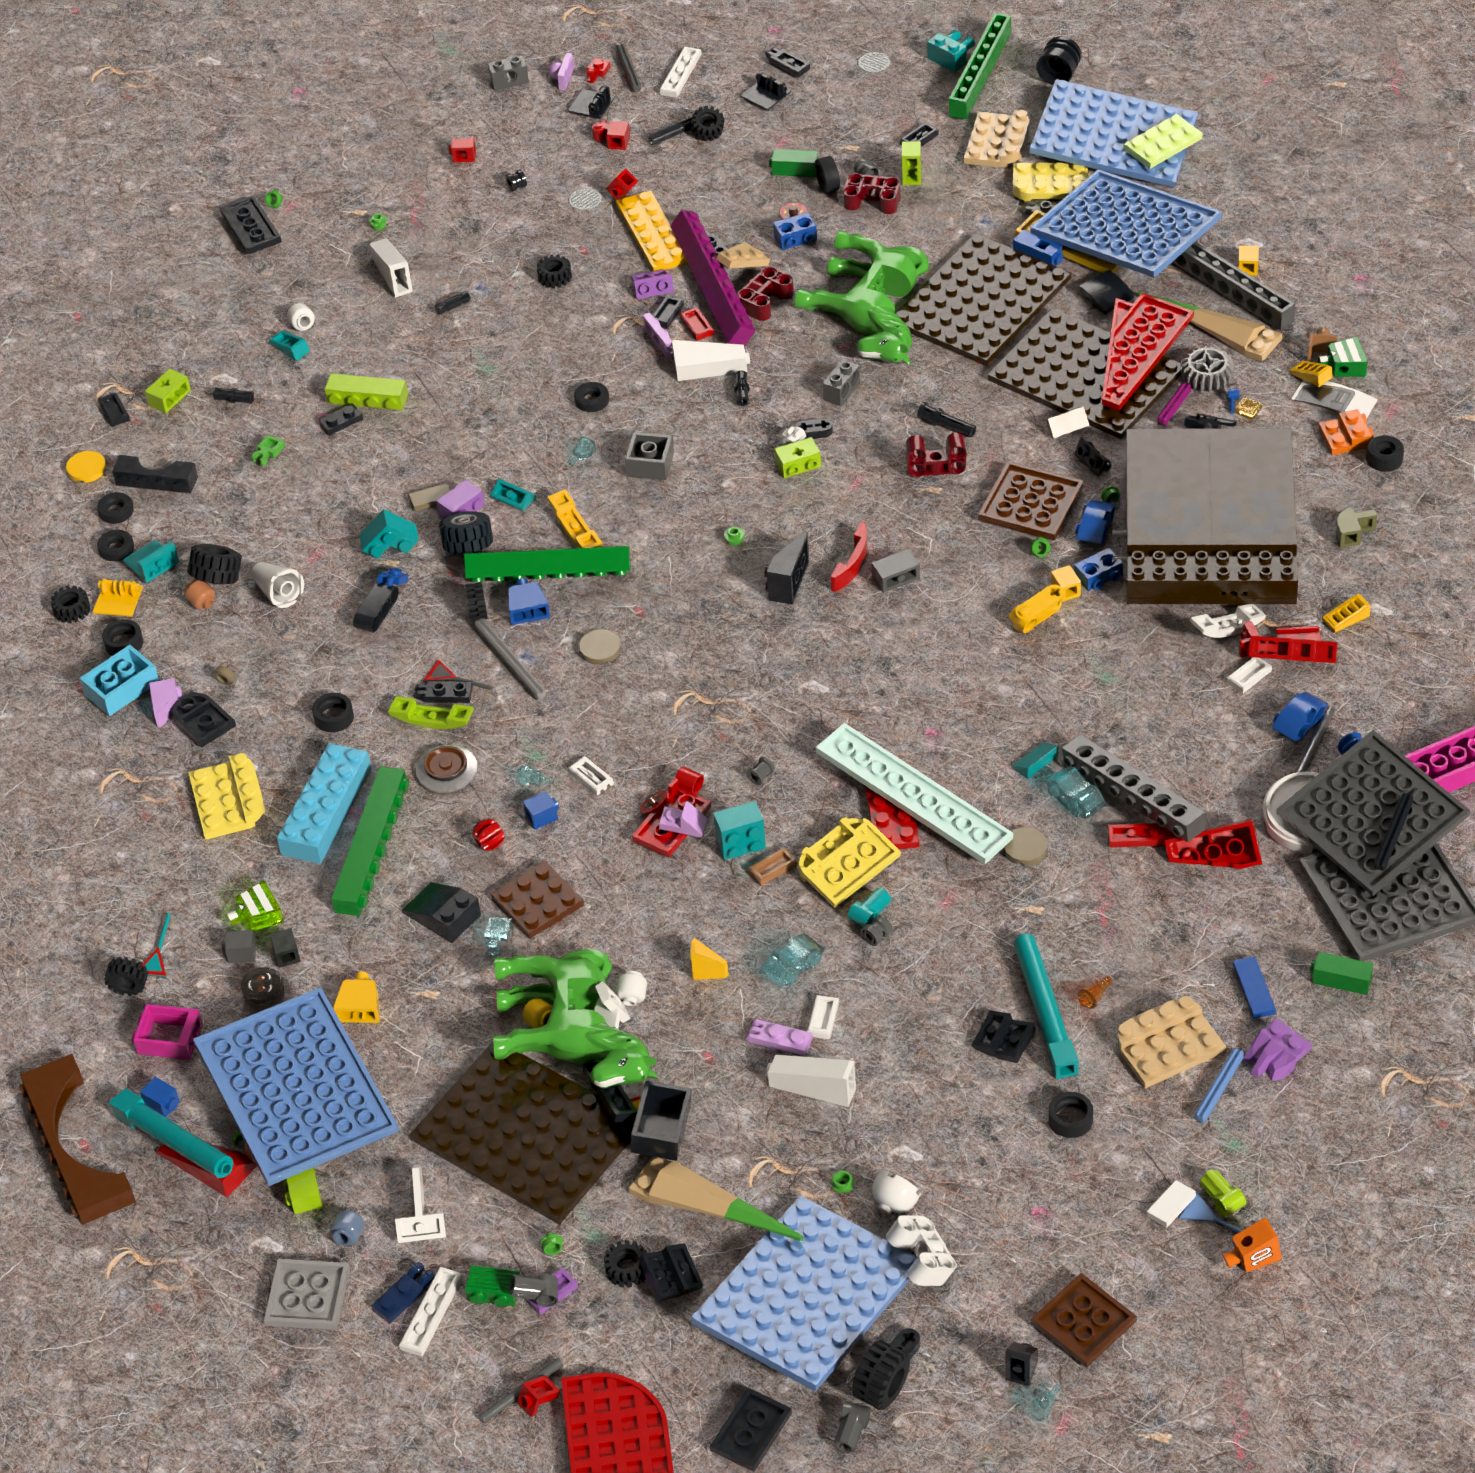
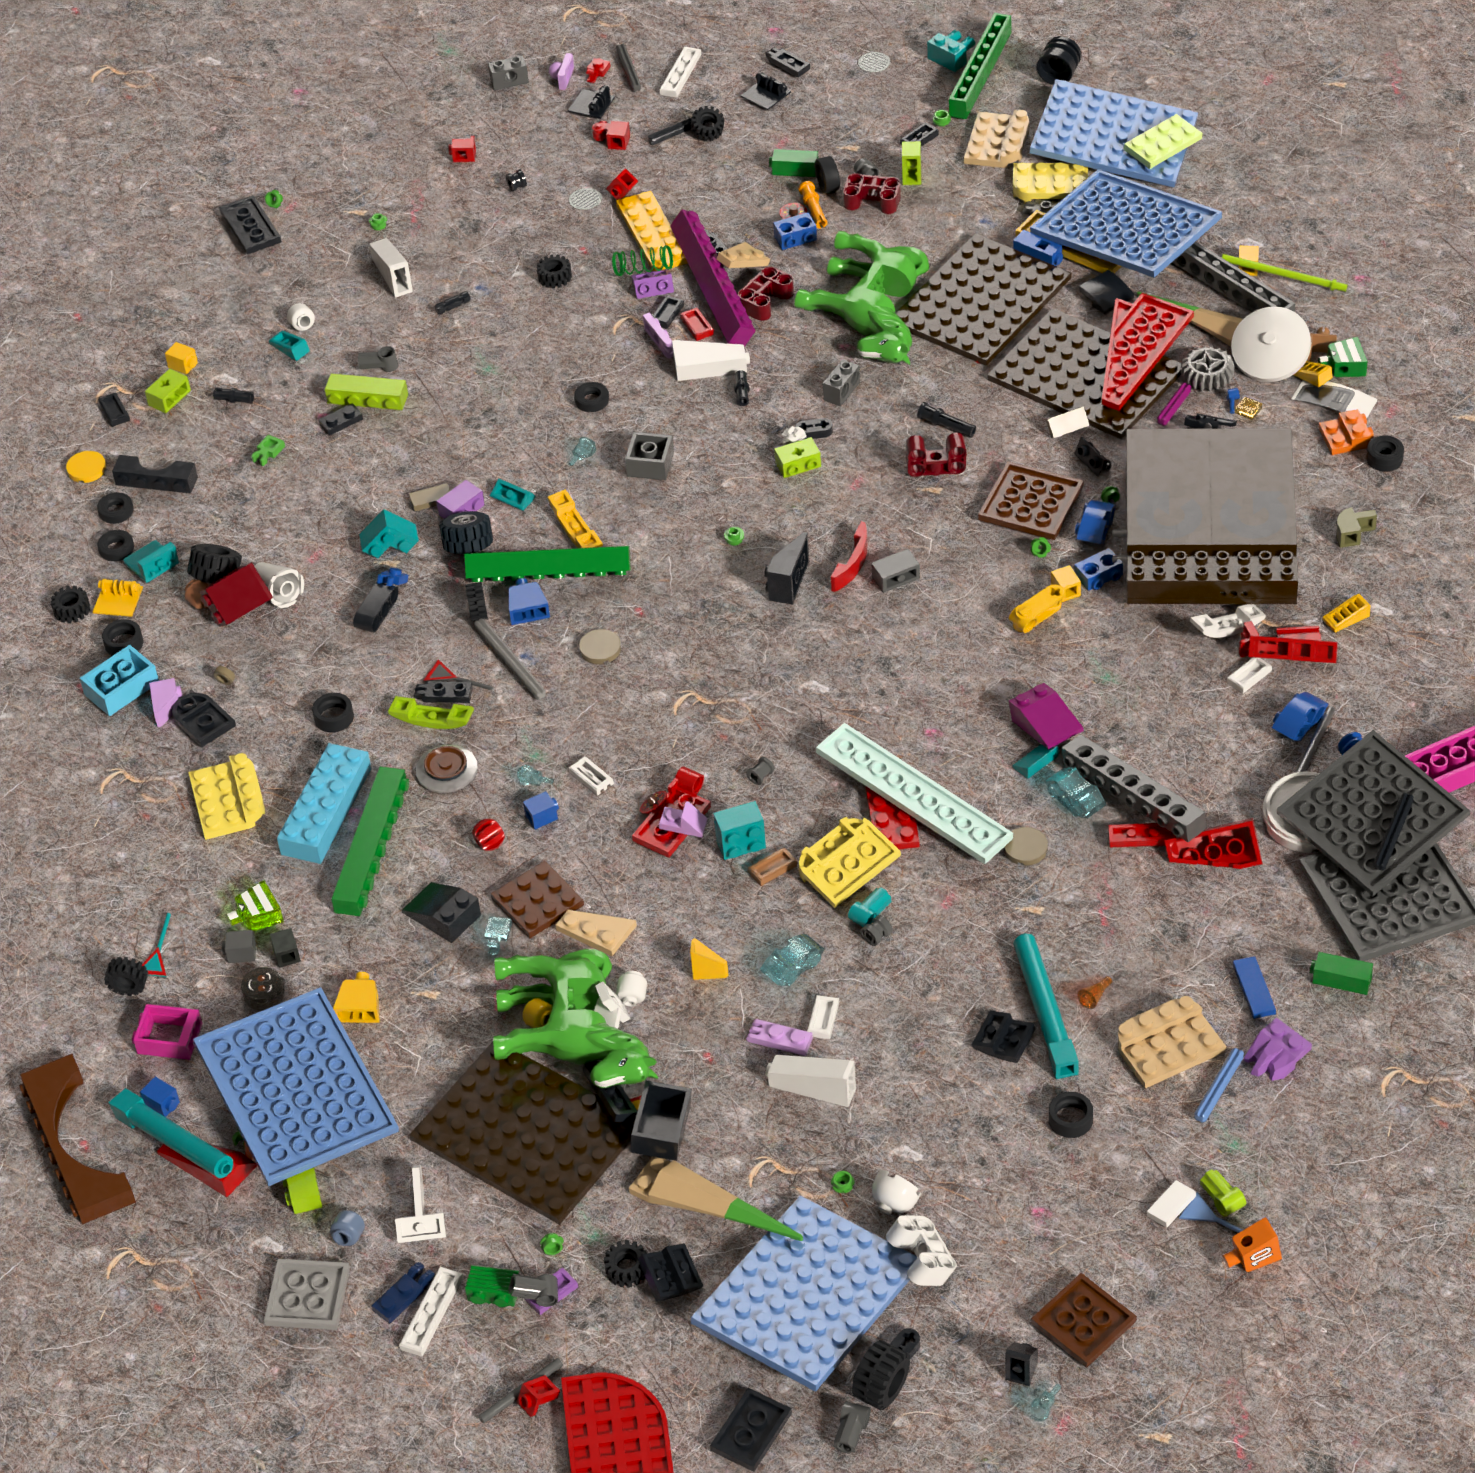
none -> yellow brick [165,342,198,375]
none -> dark red slope [199,562,273,627]
none -> dark grey piece [358,346,399,372]
none -> tan wing [556,910,637,956]
none -> green piece [612,245,673,276]
none -> light orange pin [798,181,828,229]
none -> bright green plate [933,110,951,126]
none -> magenta slope [1008,683,1084,749]
none -> lime bar [1222,254,1348,292]
none -> white dish [1231,307,1311,382]

